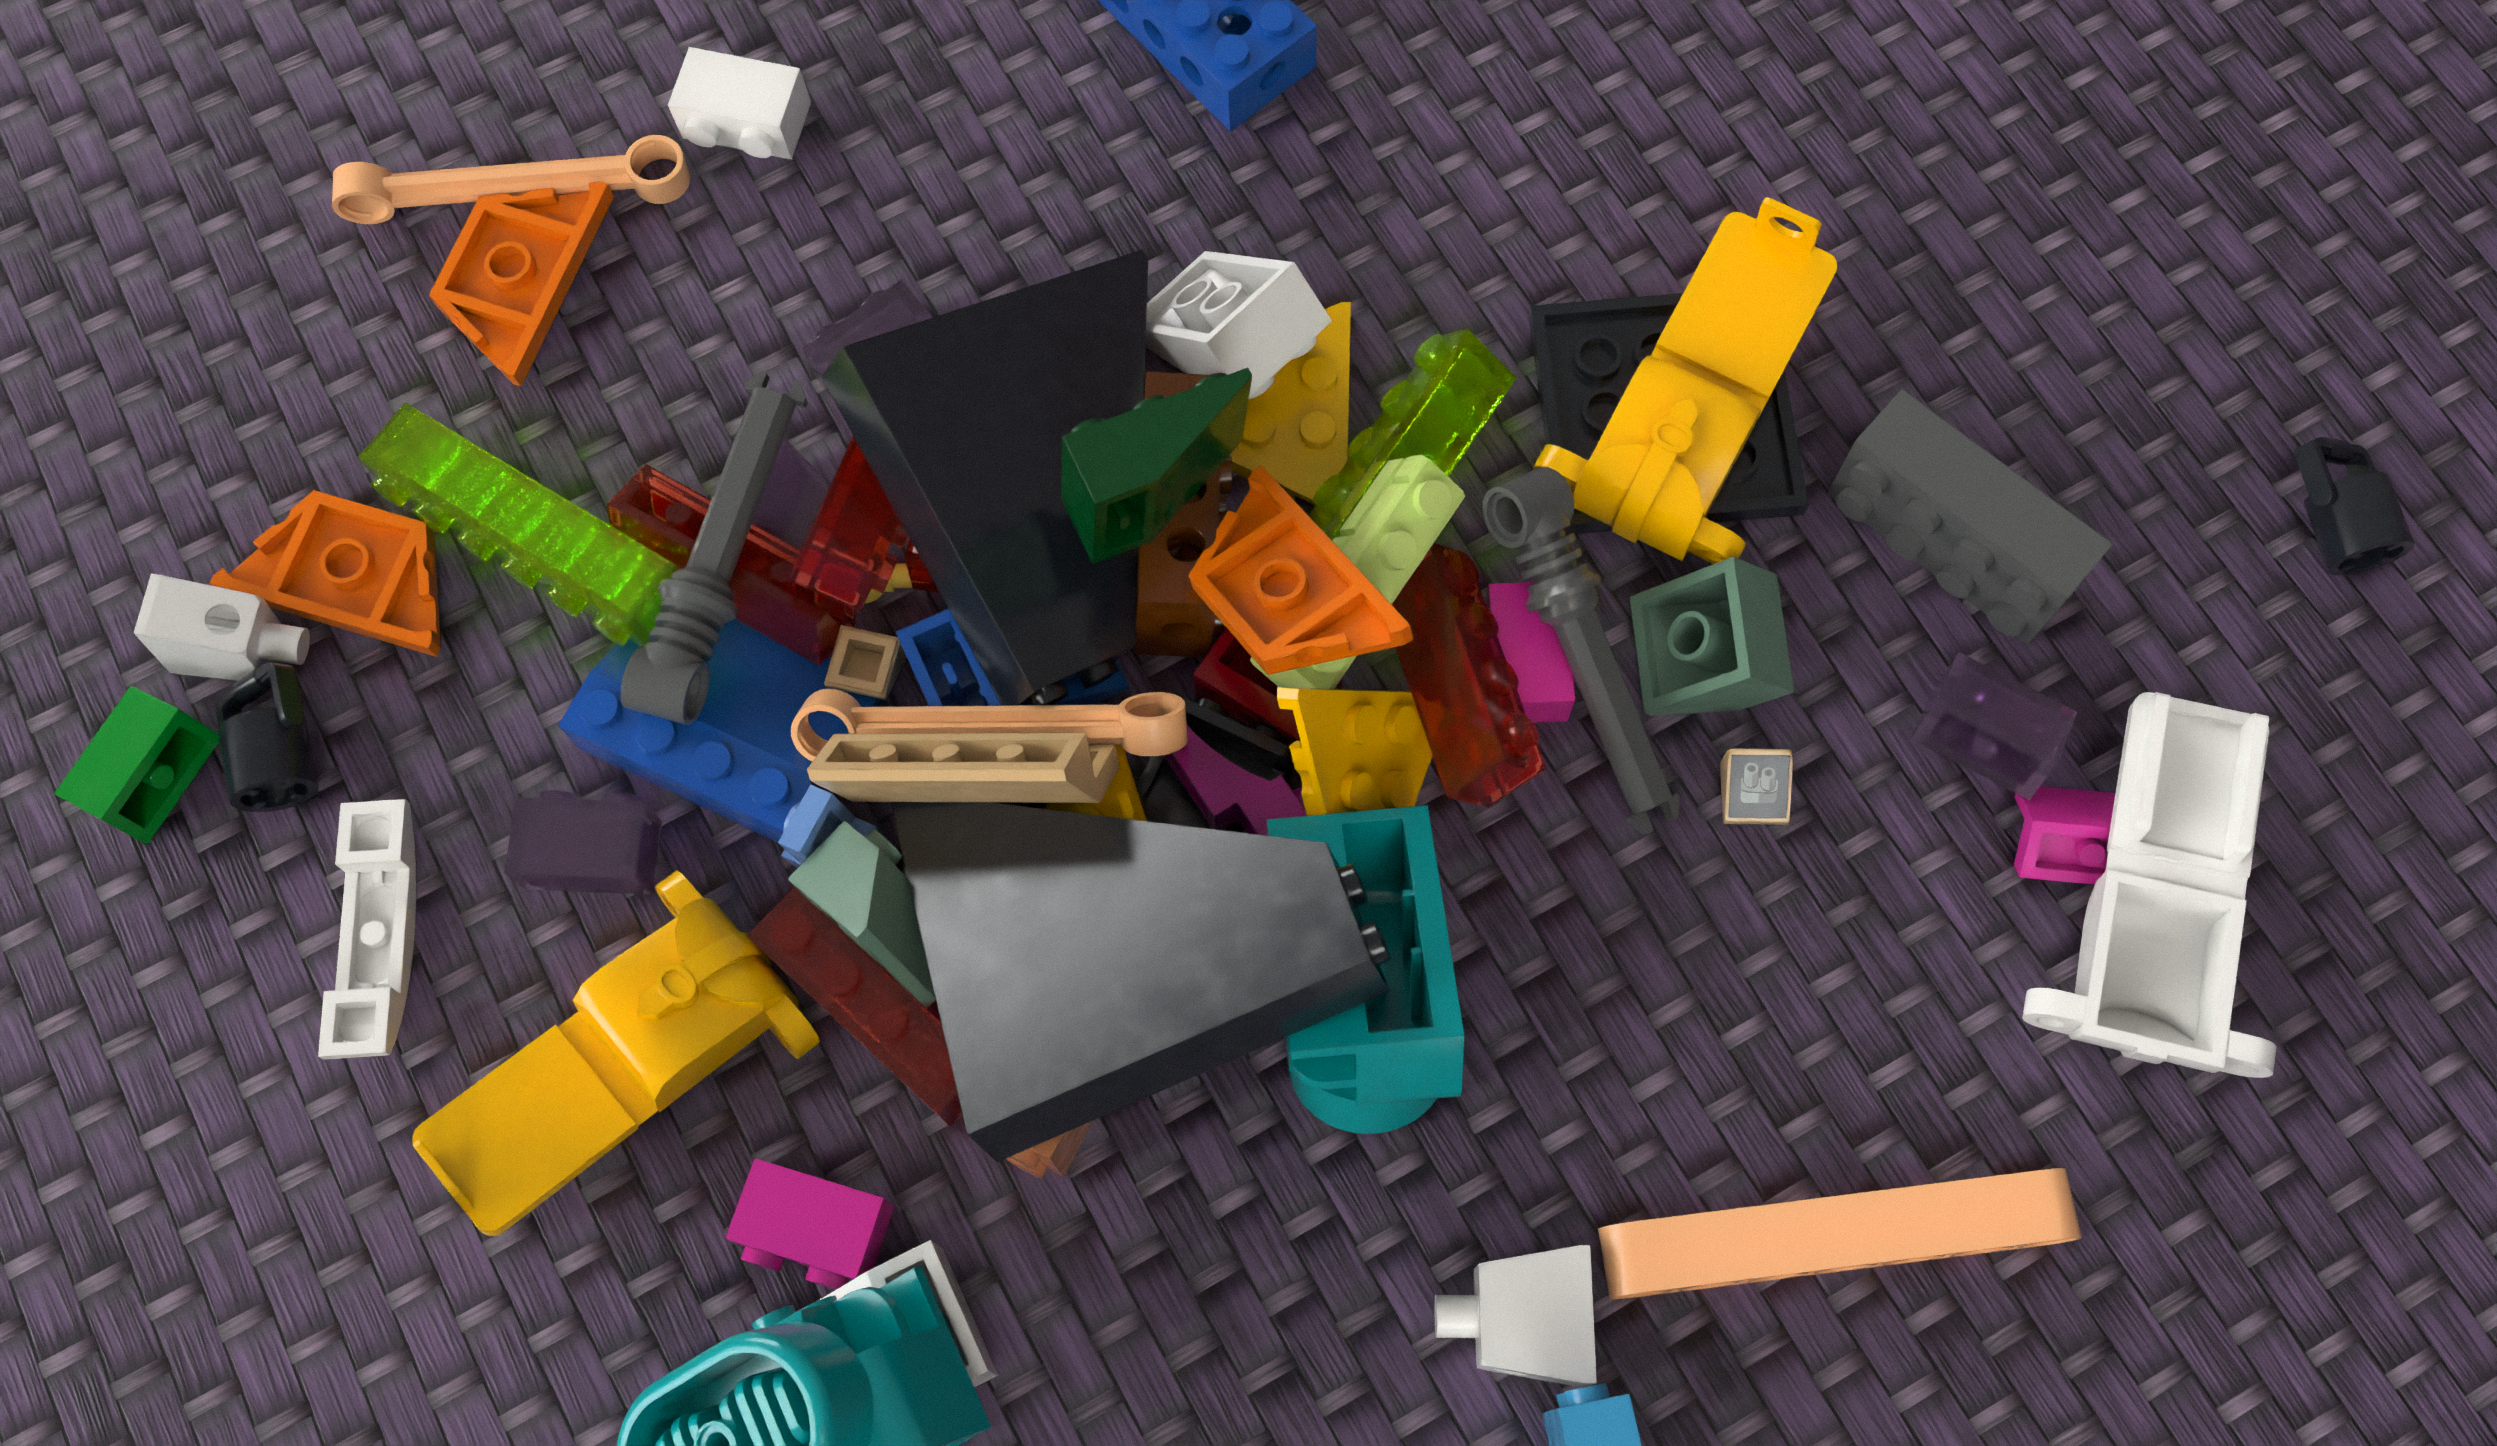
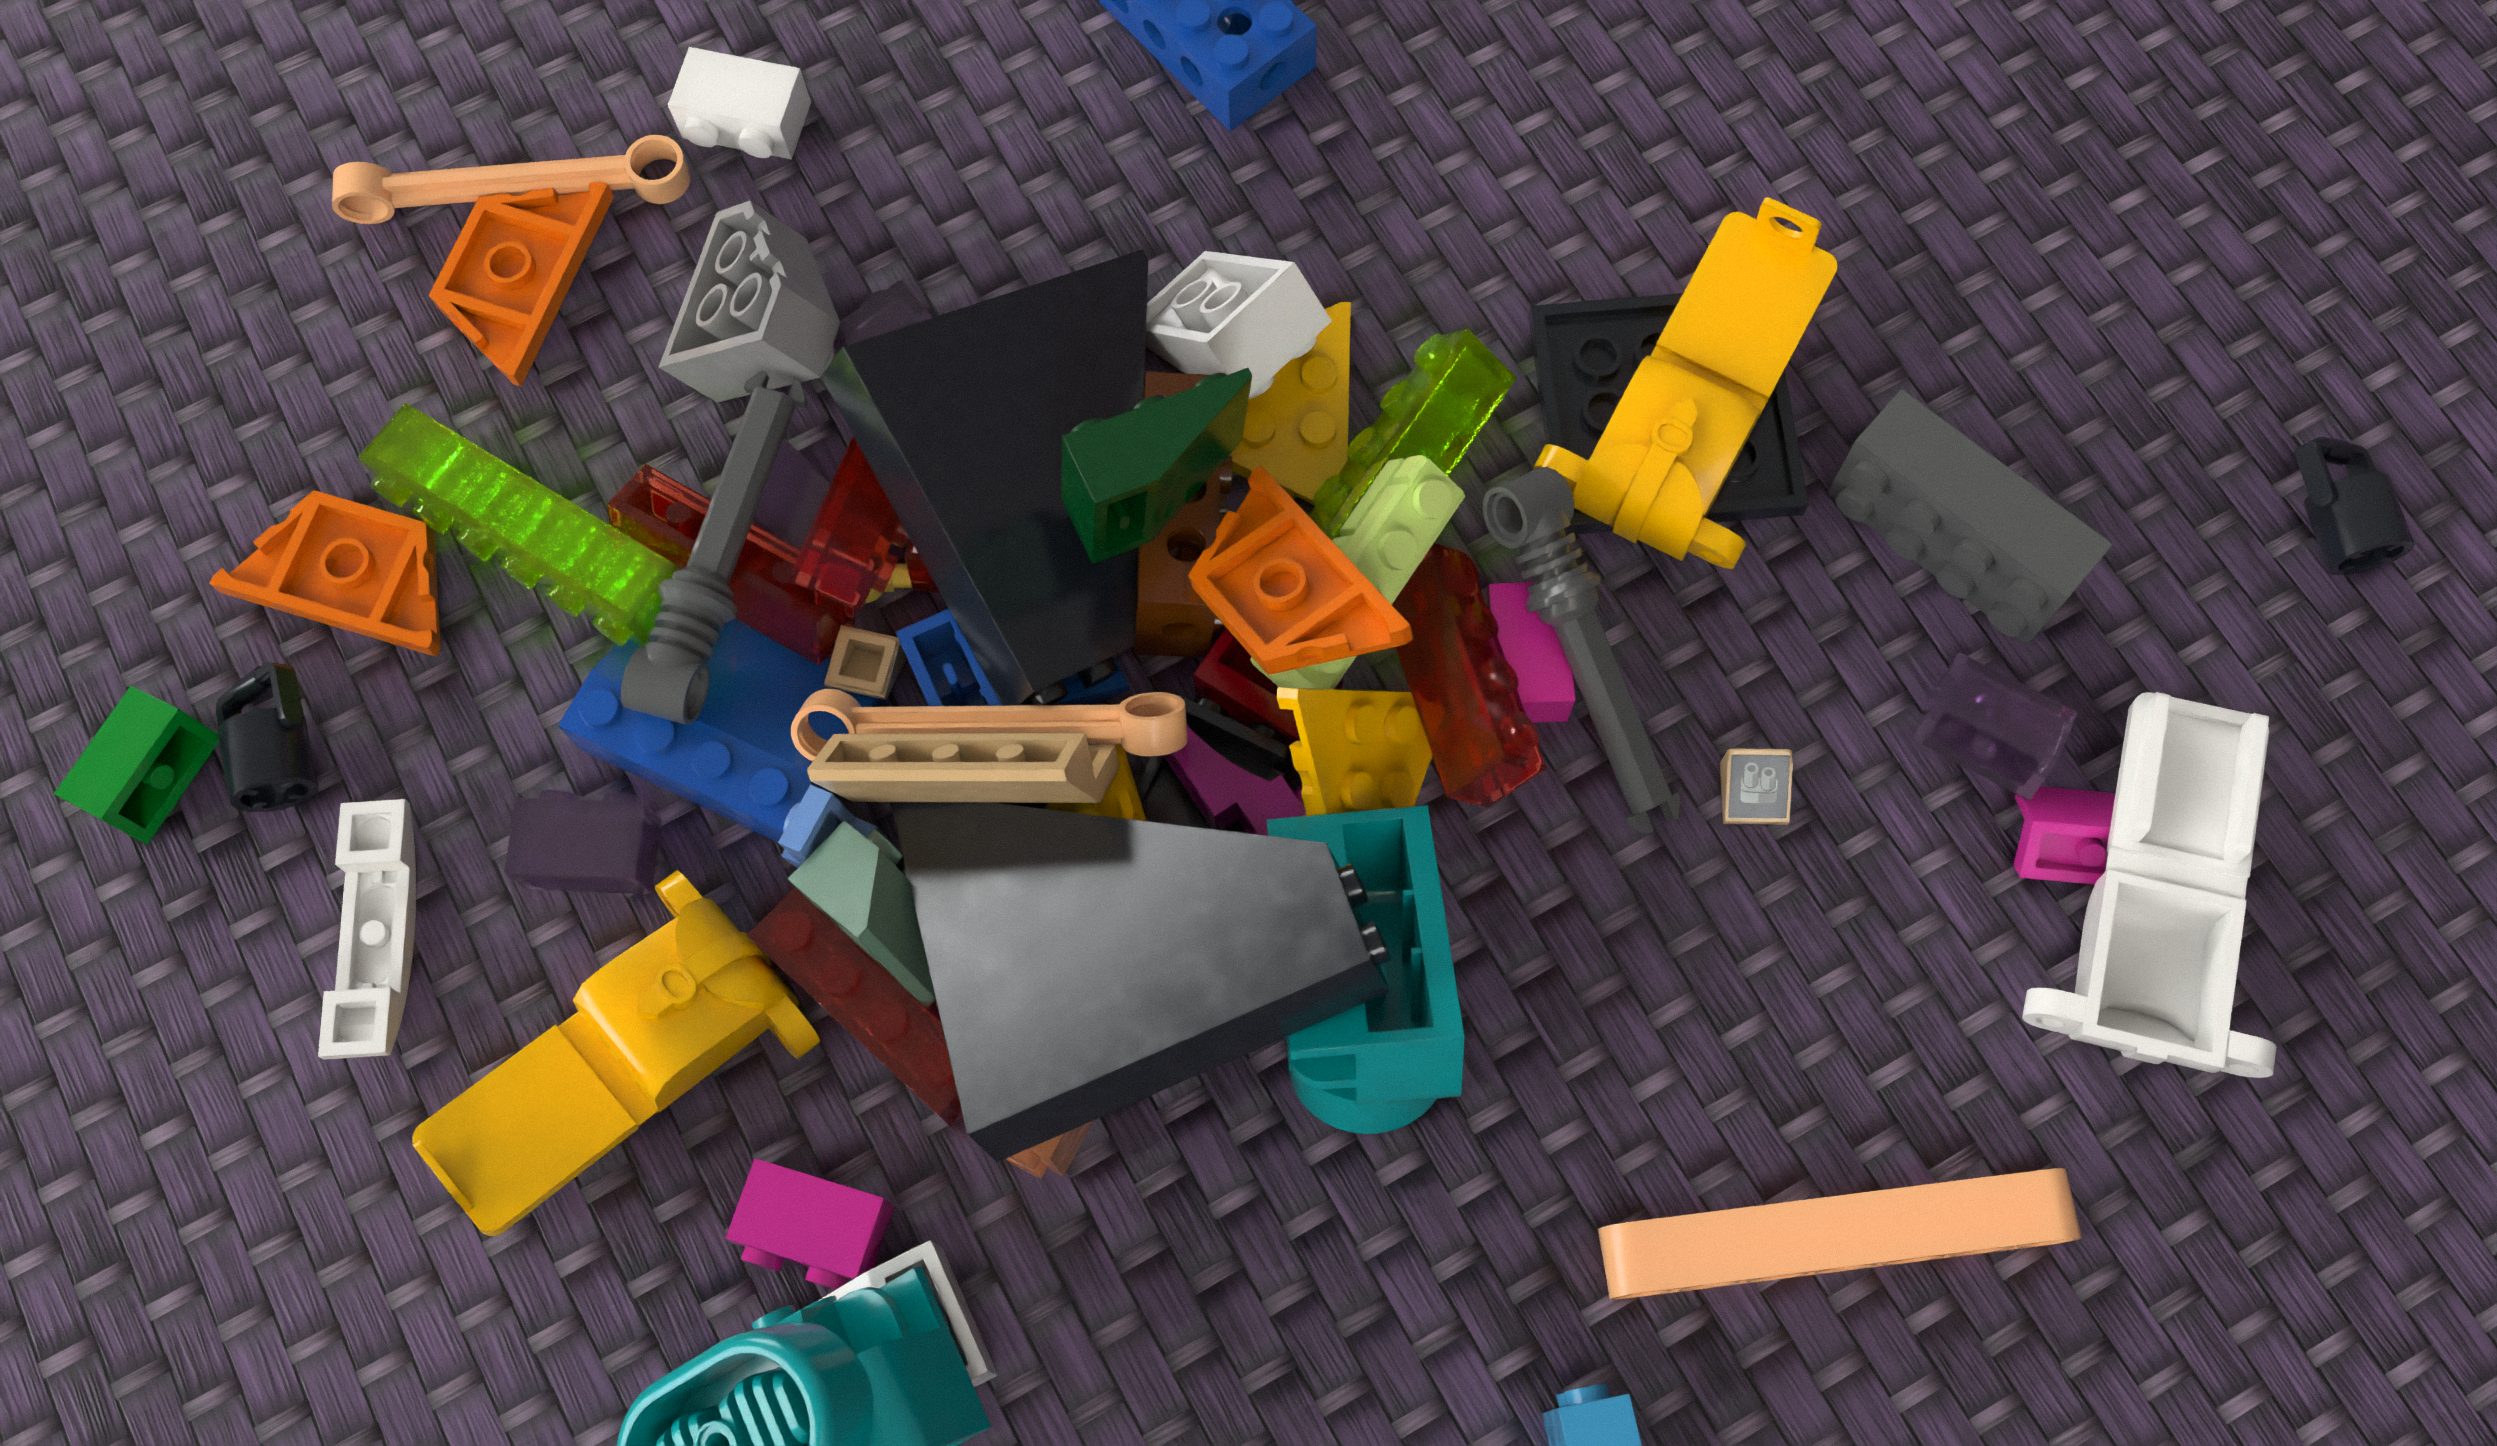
white torso [134,573,310,681] -> none
white torso [1434,1245,1597,1387] -> none
sand green slope [1630,557,1794,716] -> none
none -> light grey brick [658,201,840,403]

